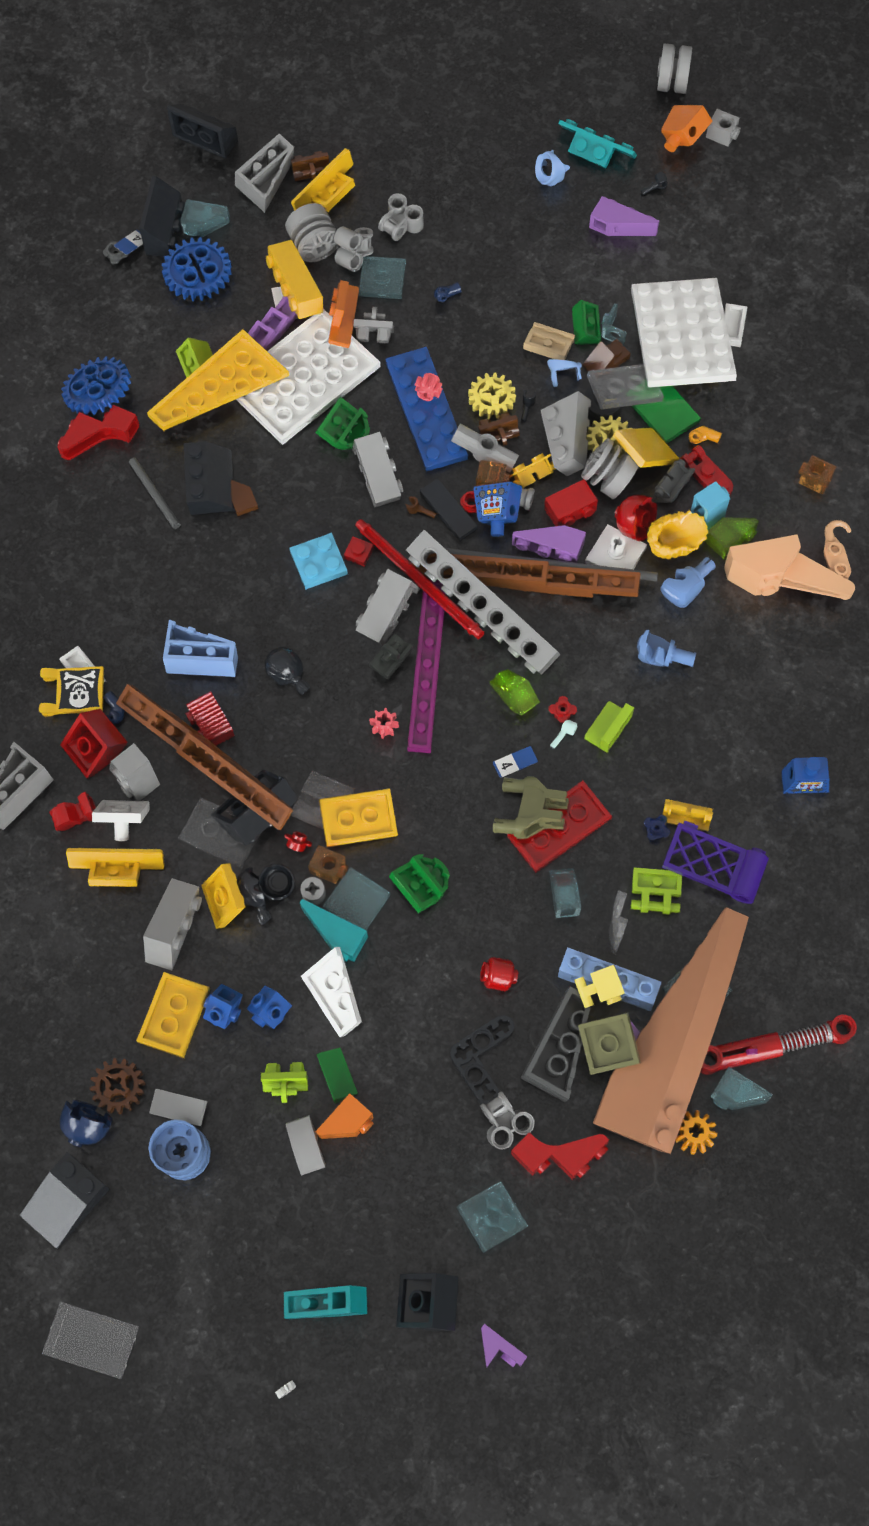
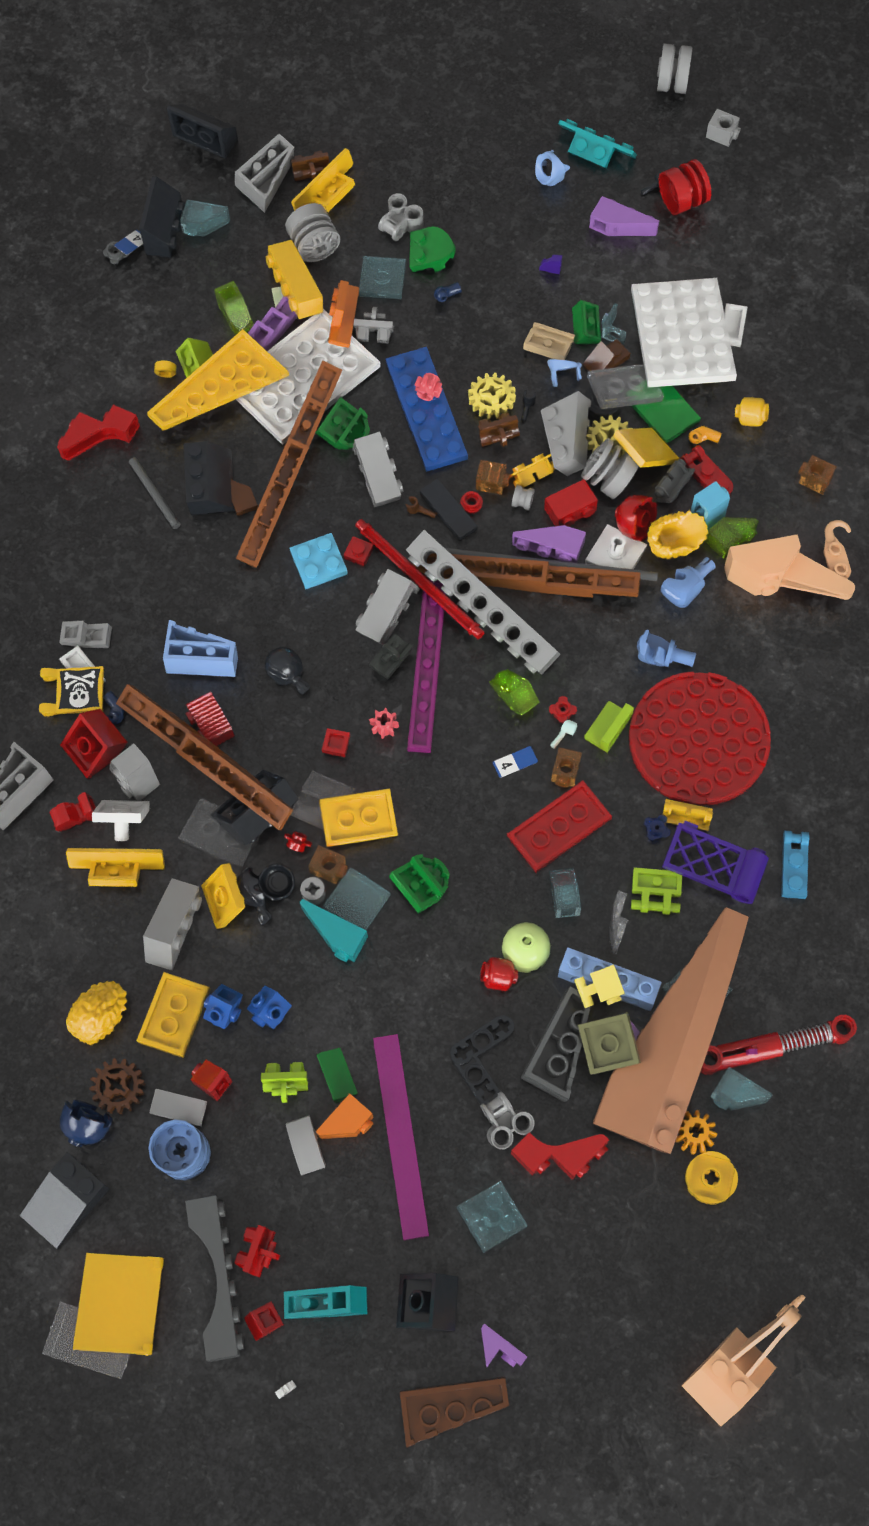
blue gear [61,356,131,415] -> none
blue gear [162,237,232,301] -> none
white wing [301,947,362,1037] -> none
light grey piece [334,226,373,272] -> none
light grey piece [451,424,519,472] -> none
blue torso [474,482,522,537] -> none
olive connector [493,776,569,839] -> none
orange torso [661,105,712,152] -> none
blue torso [781,757,829,794] -> none
none -> light grey slope [59,621,112,648]
none -> yellow piece [66,981,127,1045]
none -> yellow piece [73,1253,164,1356]
none -> yellow tile [154,361,177,378]
none -> dark grey arch [185,1195,244,1362]
none -> red slope [190,1060,233,1102]
none -> clear neon green slope [214,281,254,336]
none -> red hips [234,1225,280,1278]
none -> dark orange slope [236,360,342,568]
none -> red slope [244,1301,284,1341]
none -> red plate [322,728,350,757]
none -> magenta tile [373,1034,429,1241]
none -> reddish brown wing [400,1377,509,1448]
none -> green slope [410,227,456,272]
none -> yellowish green cylinder [502,922,551,973]
none -> dark purple tile [539,255,562,274]
none -> clear orange brick [551,747,582,787]
none -> red tile [629,671,771,806]
none -> red wheel [658,159,711,215]
none -> light nougat slope [682,1295,805,1426]
none -> yellow plate [685,1151,738,1205]
none -> yellow head [735,397,769,427]
none -> dark azure plate [781,830,809,899]

